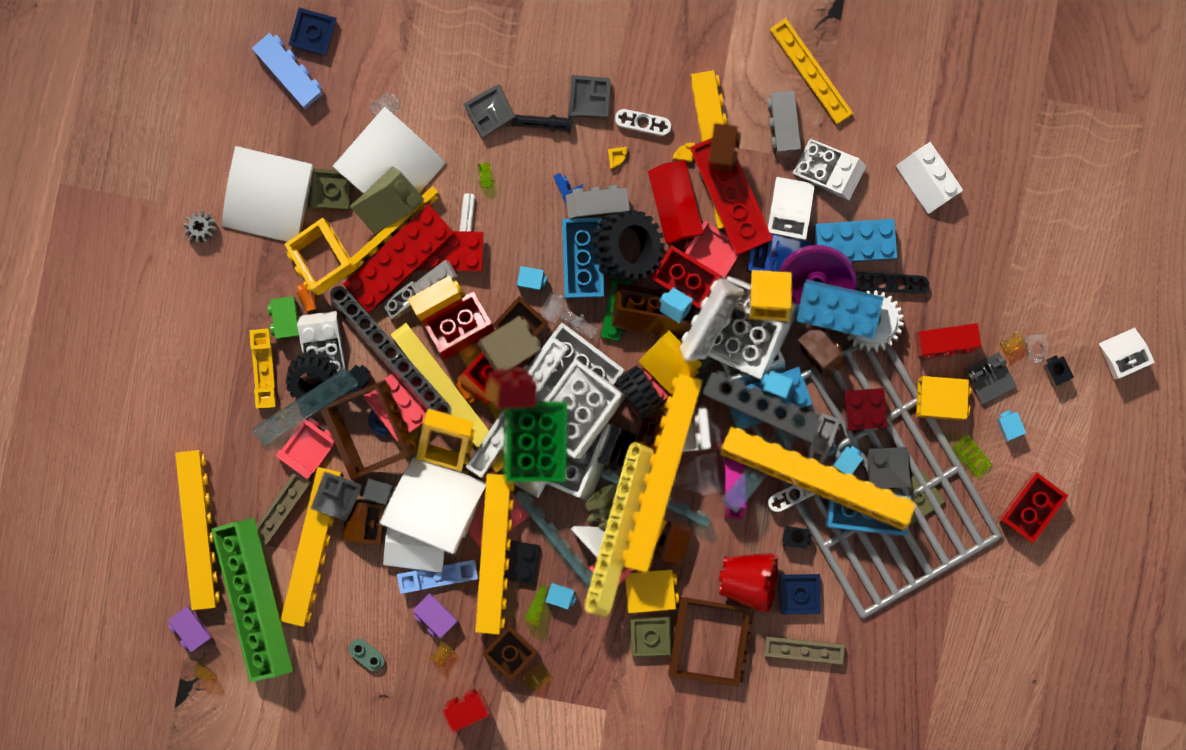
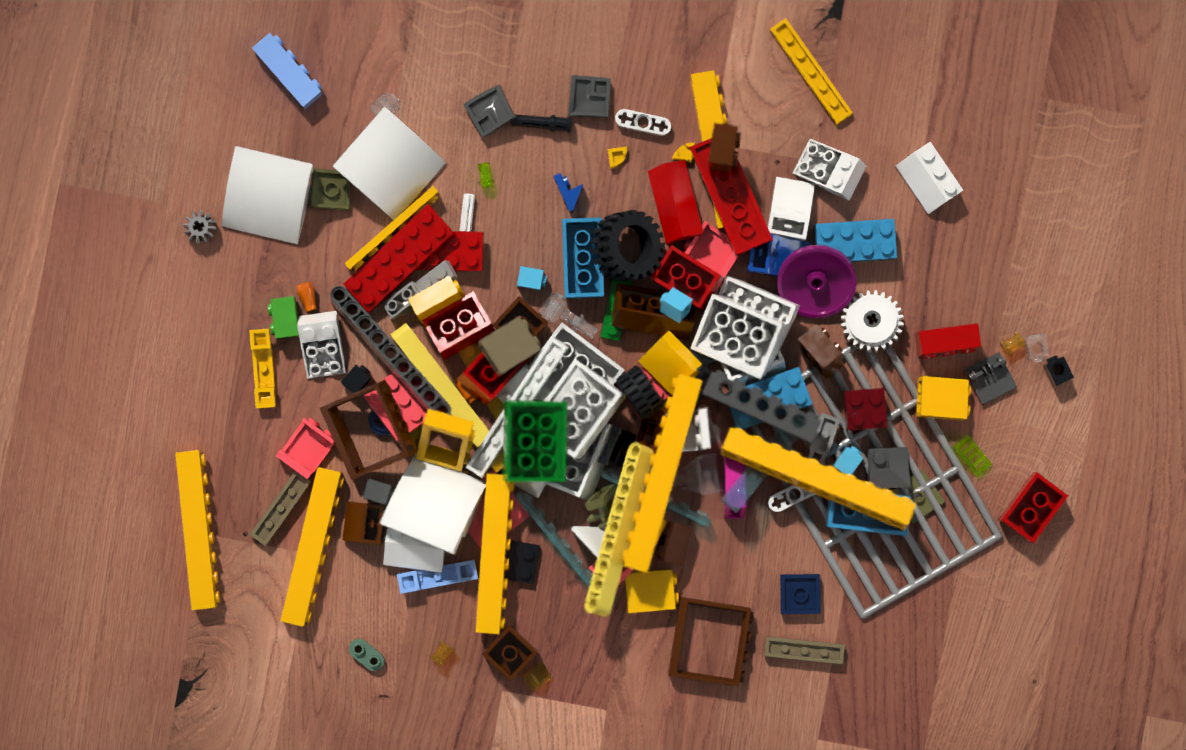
medium lavender brick [168,605,213,652] -> none
clear yellow slope [195,661,217,680] -> none
bright green brick [211,518,293,682] -> none
clear light blue tile [252,368,358,445] -> none
yellow window [284,218,357,296] -> none
black tyre [286,351,337,406] -> none
dark blue plate [288,8,337,56] -> none
dark grey plate [311,471,362,521] -> none
olive slope [350,166,425,234] -> none
medium lavender brick [413,593,458,638] -> none
red brick [442,688,491,733] -> none
dark red brick [485,367,537,409] -> none
clear neon green slope [524,584,547,627] -> none
medium azure brick [546,583,577,609] -> none
light grey brick [566,185,630,219] -> none
olive plate [630,616,671,657] -> none
white slope [680,279,744,360] -> none
red cone [719,553,778,612] -> none
yellow brick [749,270,792,321] -> none
medium azure brick [761,371,793,399] -> none
light grey brick [767,91,801,154] -> none
black brick [782,525,812,549] -> none
dark azure brick [796,280,884,339] -> none
black beam [856,272,929,294] -> none
medium azure brick [996,410,1026,441] -> none
white slope [1099,328,1155,379] -> none

